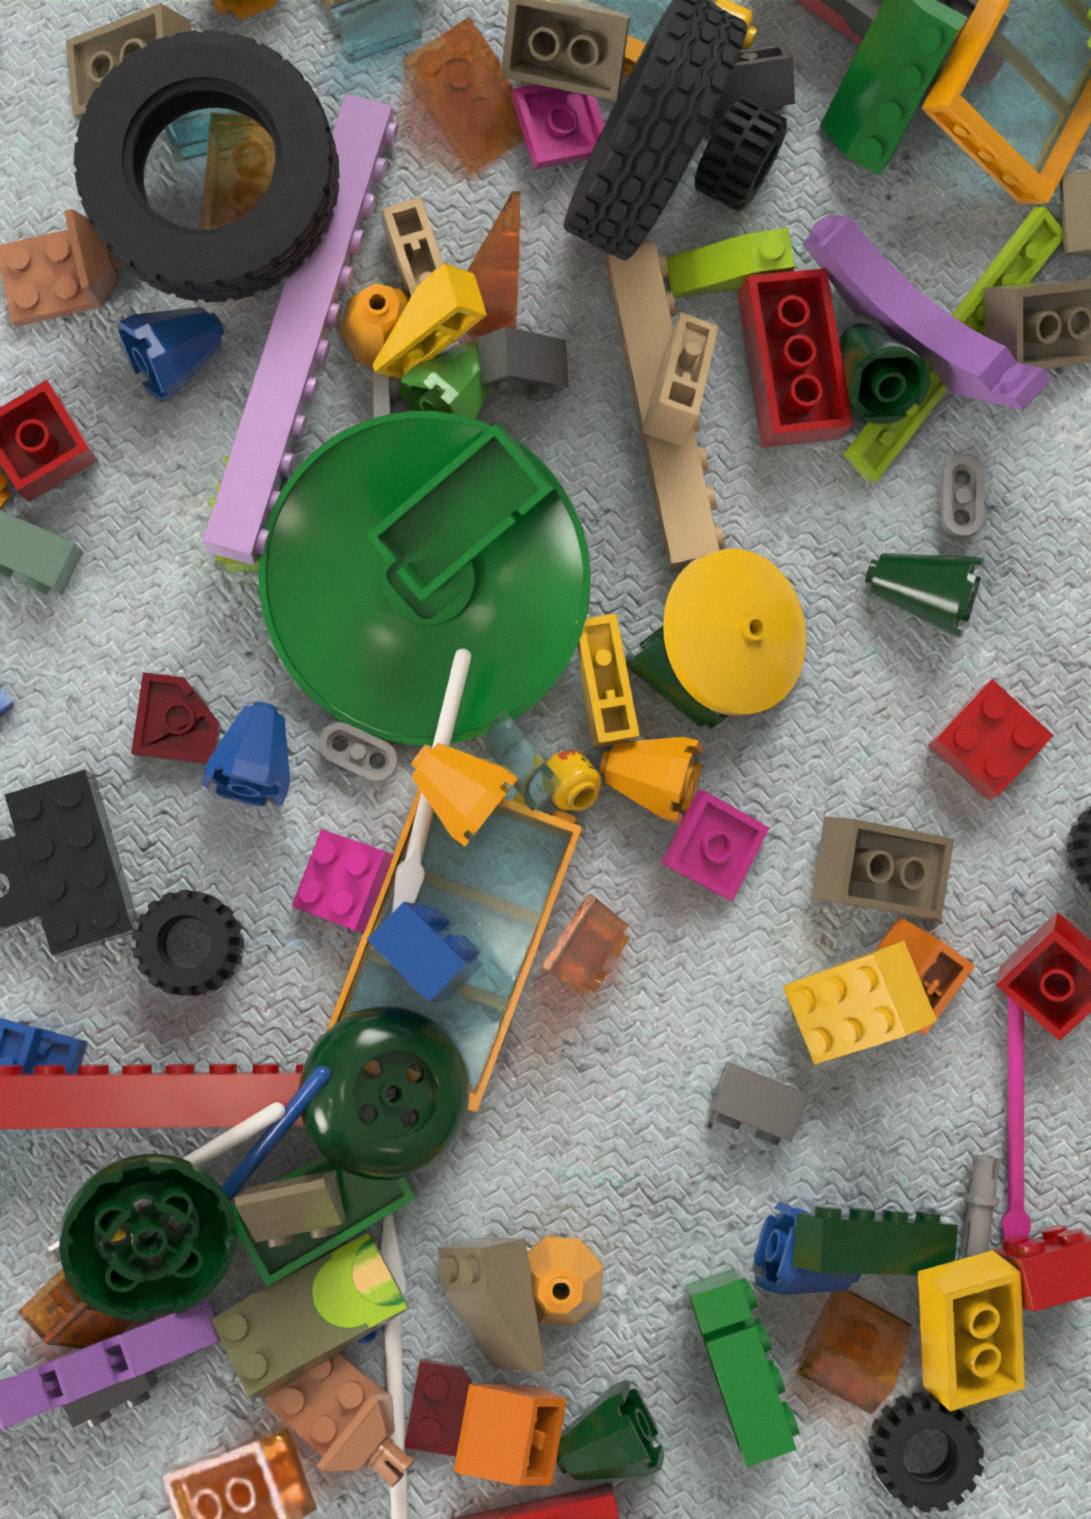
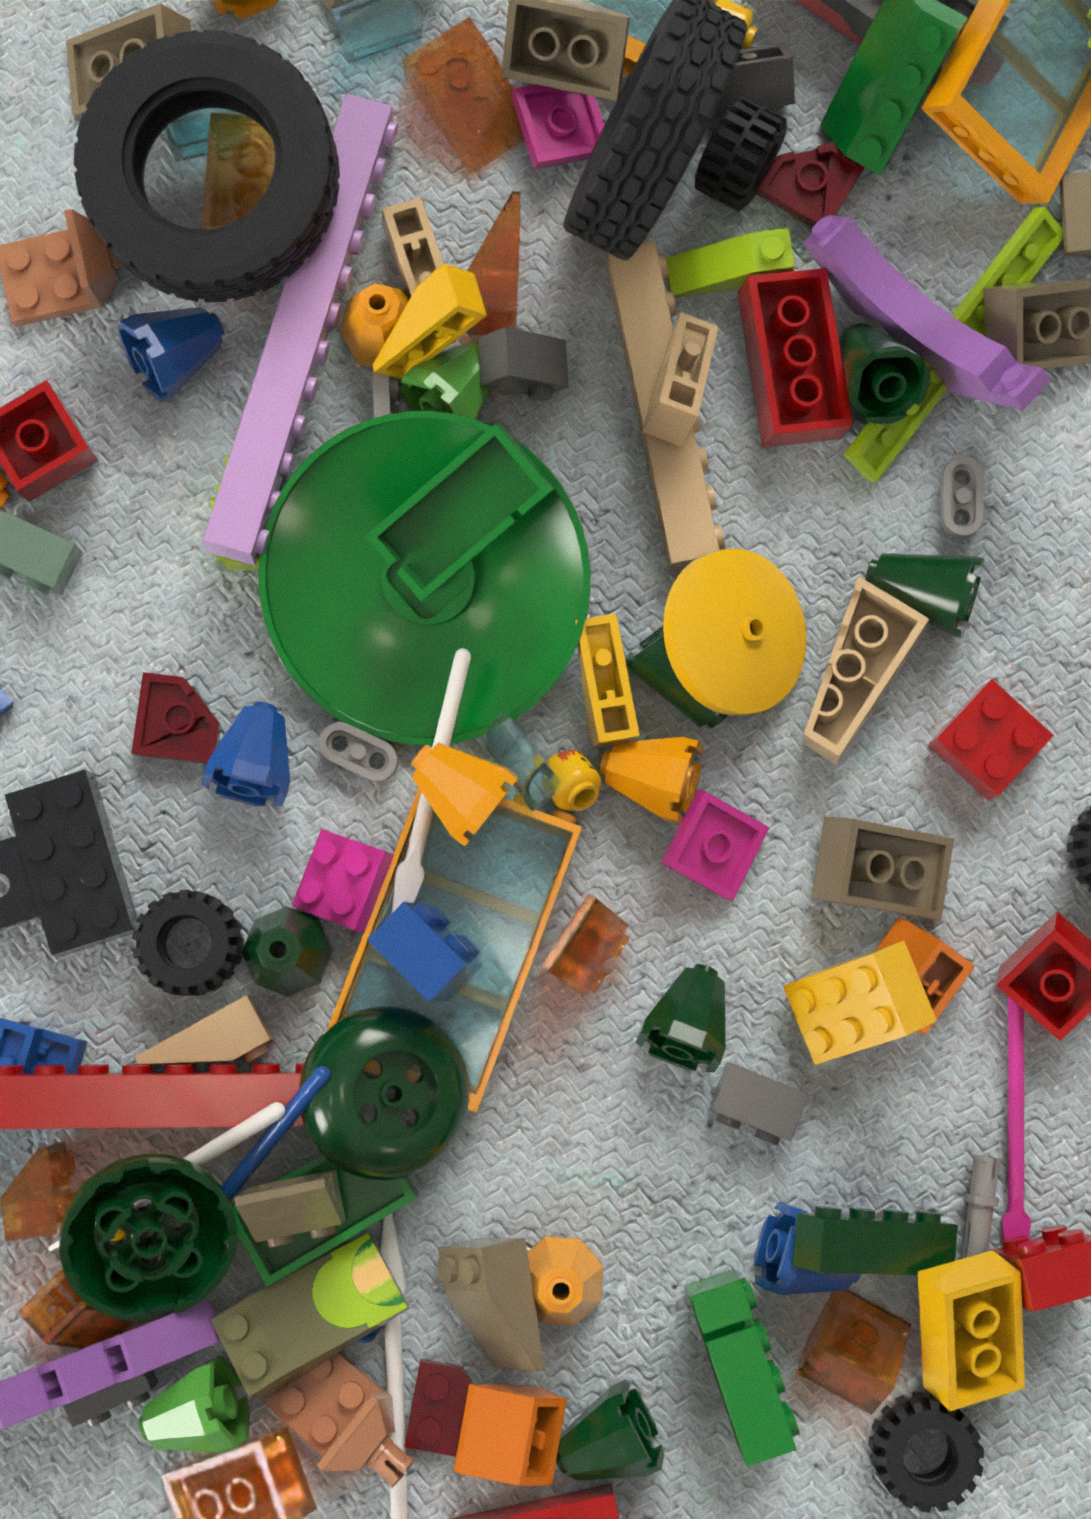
none -> clear orange slope [0,1141,76,1242]
none -> tan slope [134,995,275,1064]
none -> bright green cone [139,1356,250,1453]
none -> dark green cone [242,906,333,997]
none -> dark green cone [635,964,726,1073]
none -> dark red plate [756,142,865,227]
none -> tan wedge [803,576,929,766]

